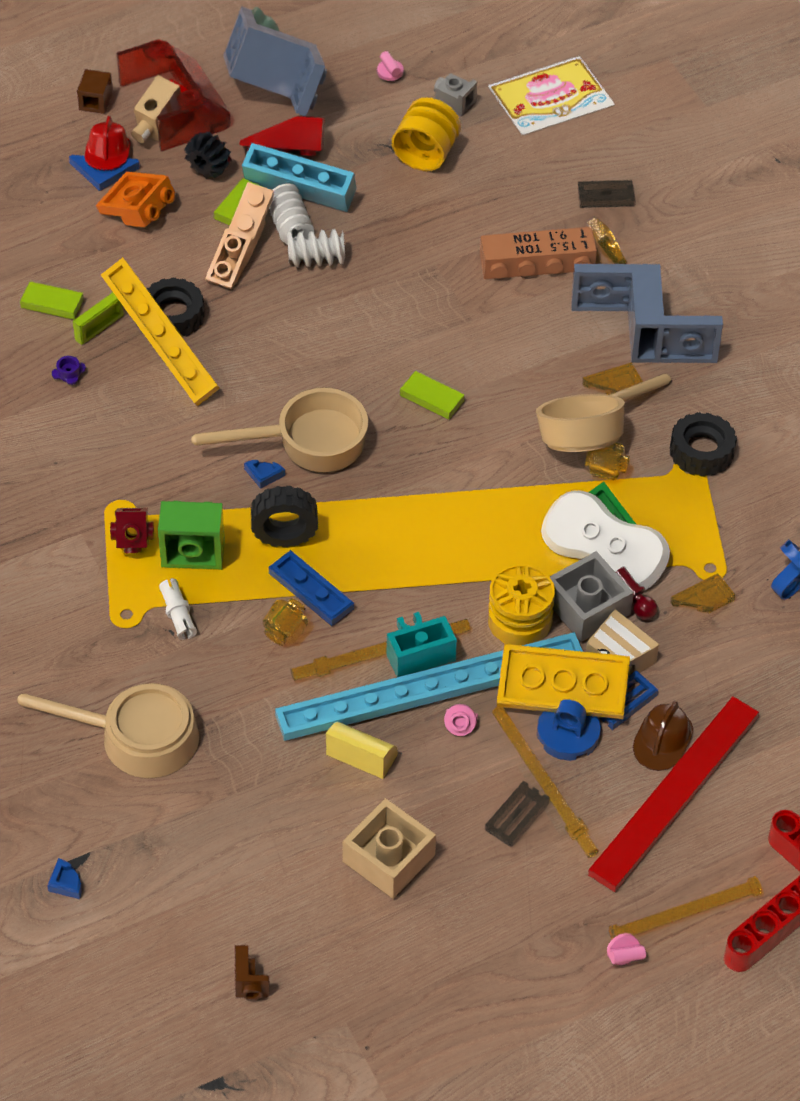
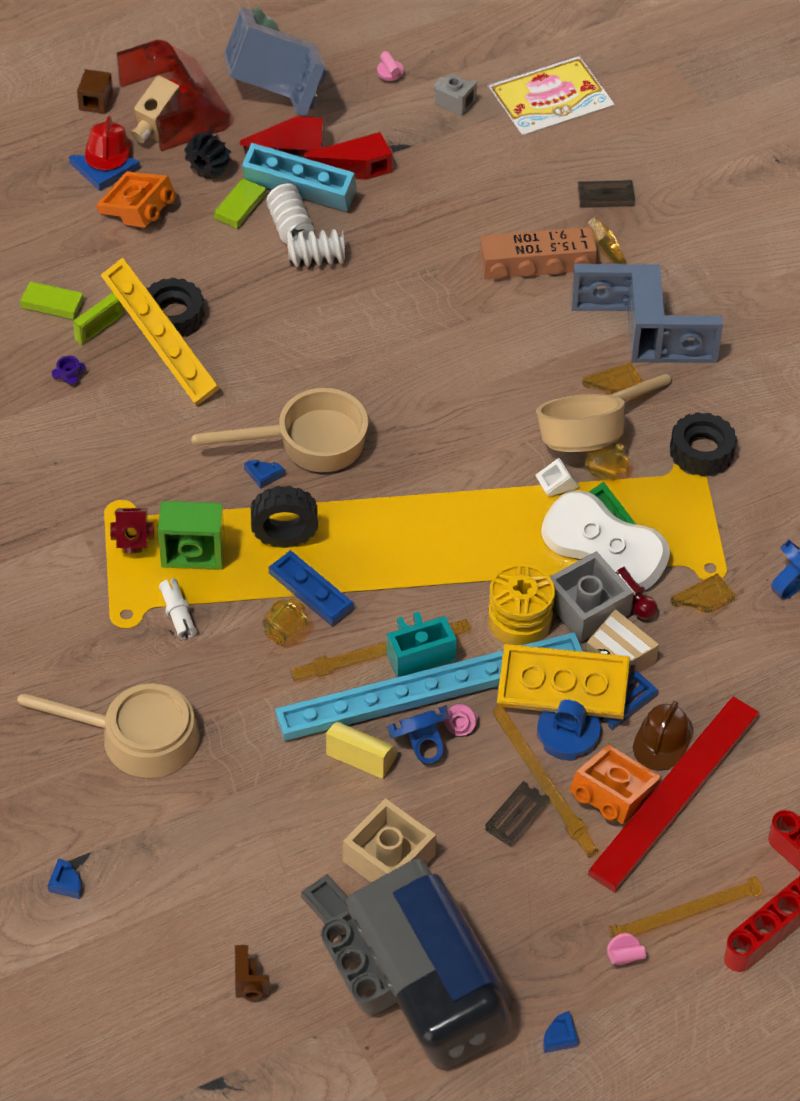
light nougat slope [205,182,275,290] -> none
yellow wheel [392,97,461,171] -> none
lime tile [400,371,465,420] -> none
none -> dark grey tile [301,874,348,942]
none -> red slope [304,132,392,180]
none -> piece [321,859,513,1069]
none -> blue tile [387,705,451,763]
none -> white slope [536,458,580,496]
none -> blue tile [543,1011,578,1053]
none -> orange plate [569,744,661,824]

